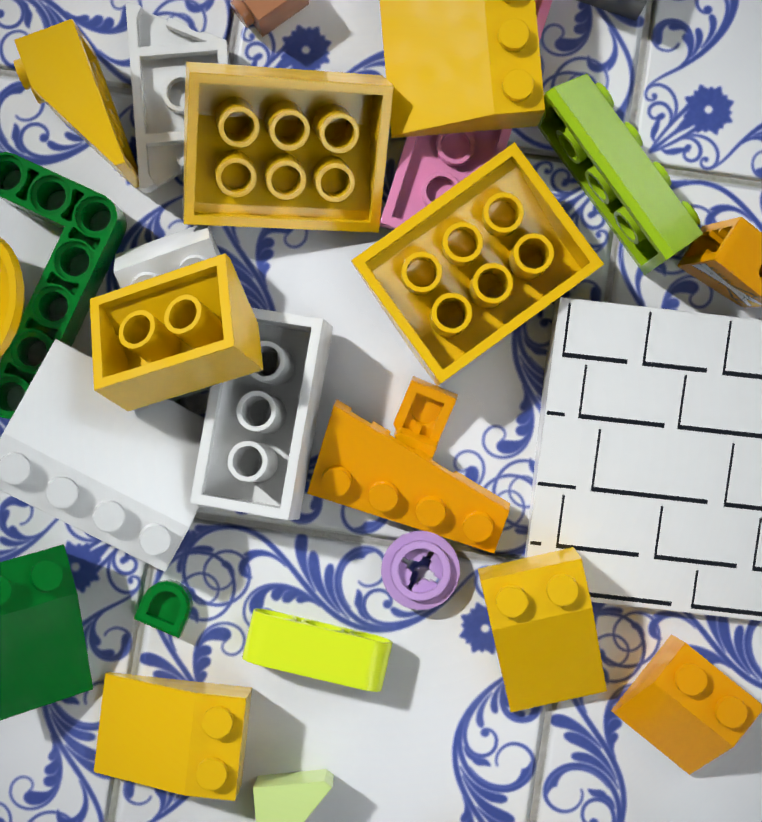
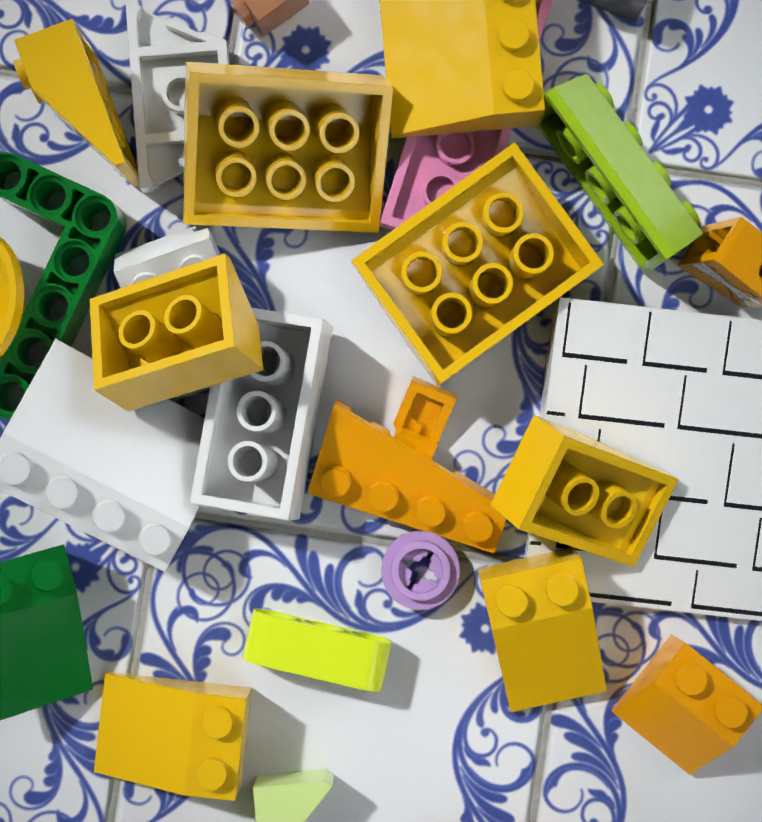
green tile [134,580,193,638] -> none
none -> yellow slope [491,415,679,567]

